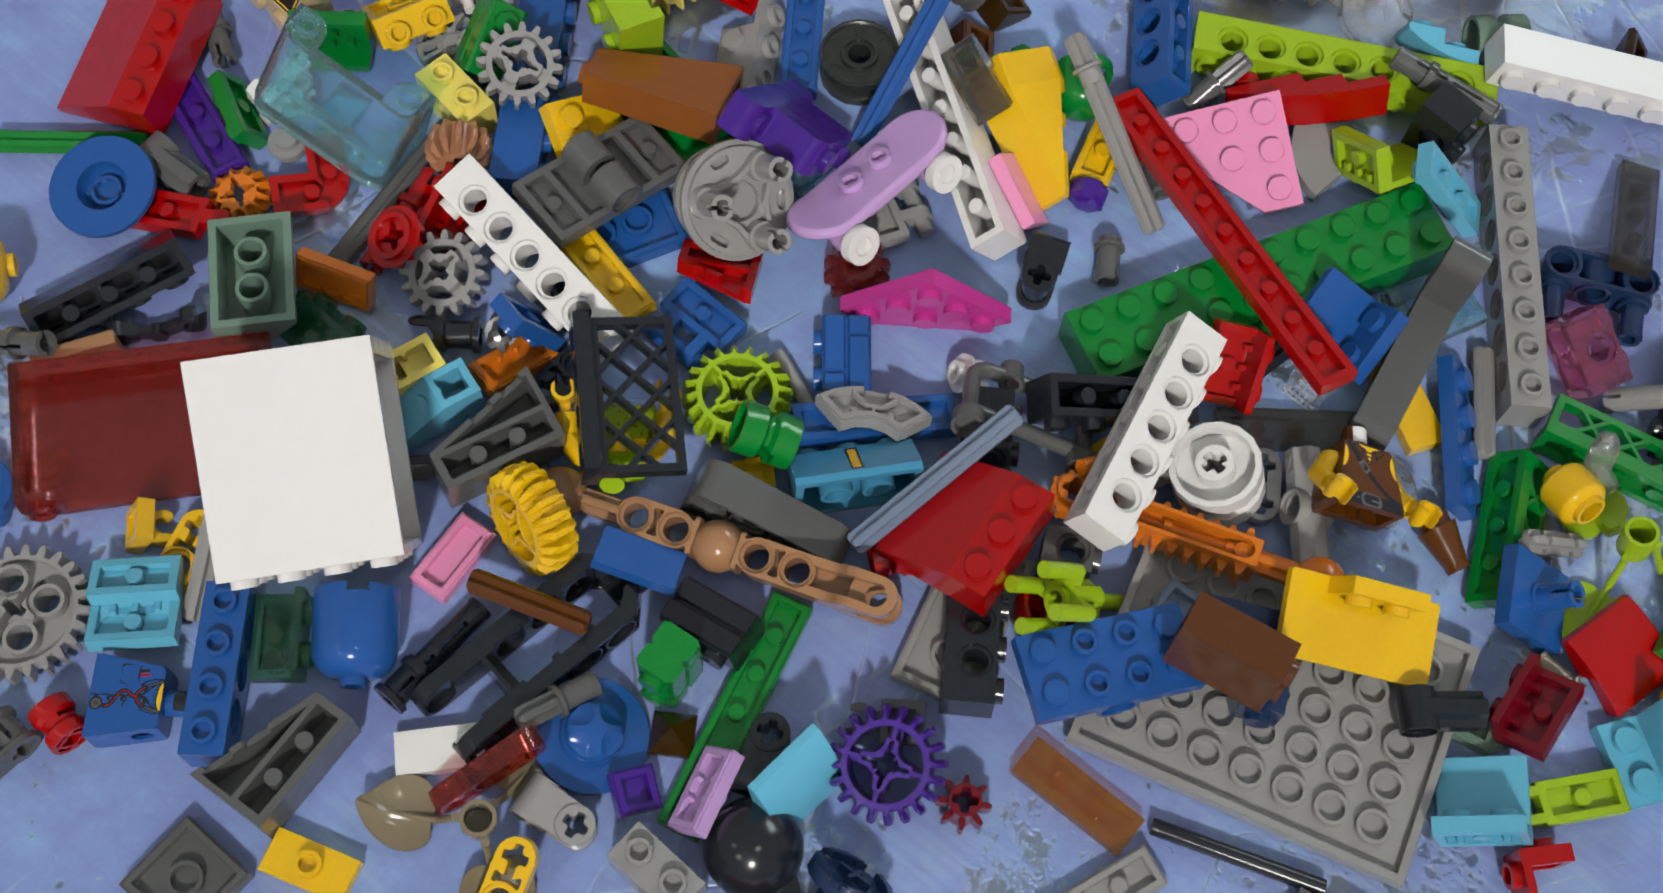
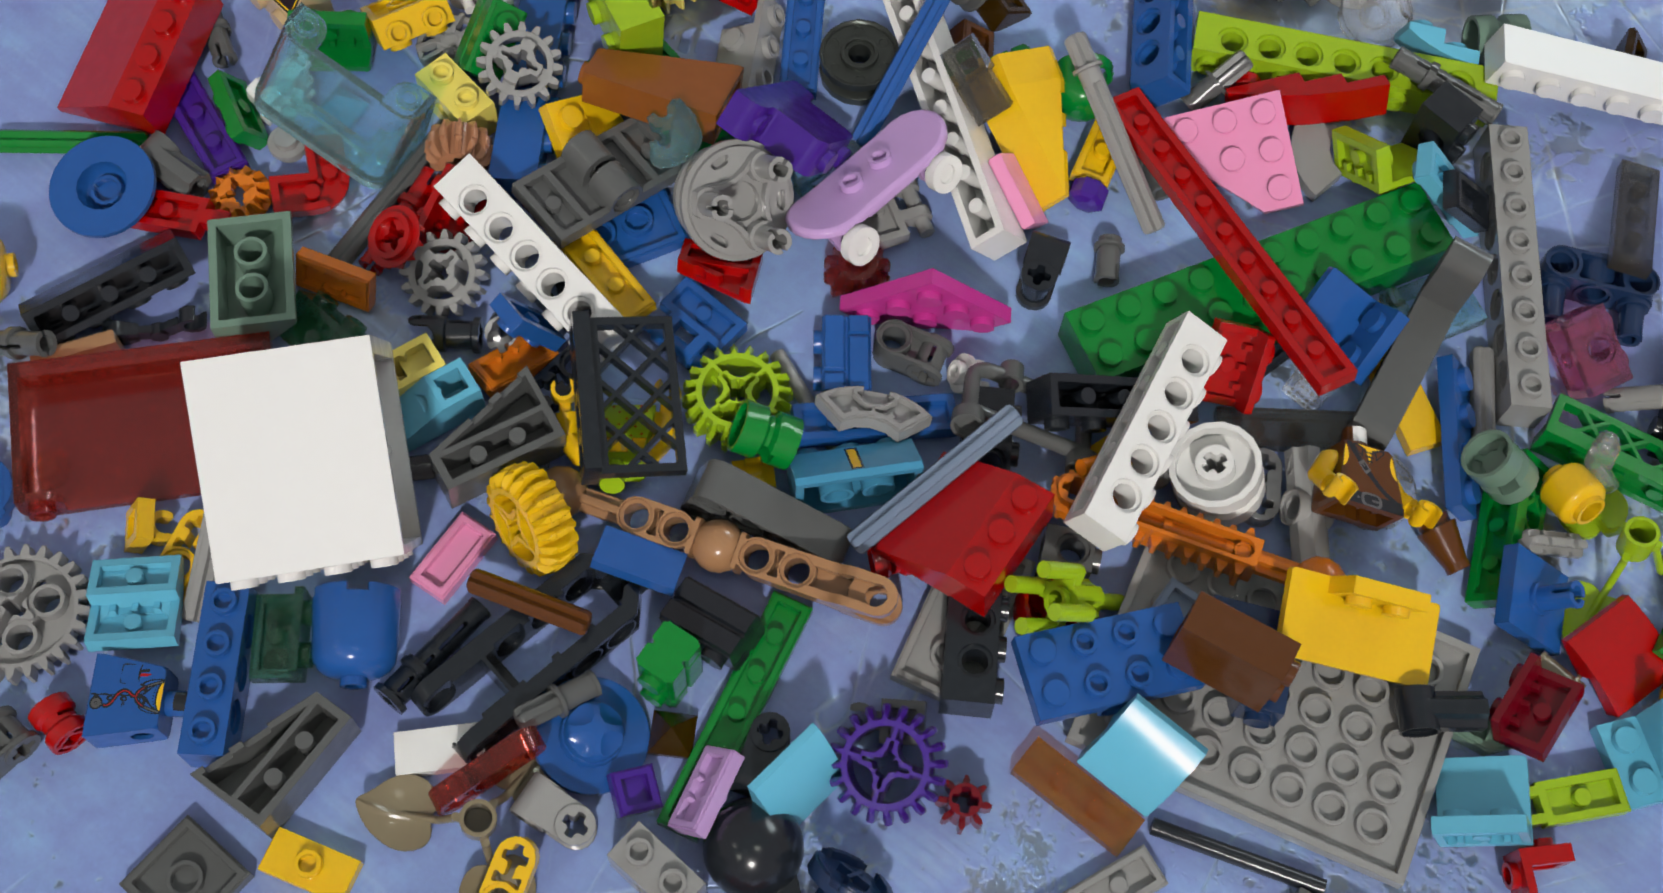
none -> clear light blue hair [647,98,703,169]
none -> dark grey piece [872,319,954,387]
none -> medium azure slope [1077,693,1208,817]
none -> black tile [1443,169,1489,233]
none -> sand green wheel [1461,429,1539,505]

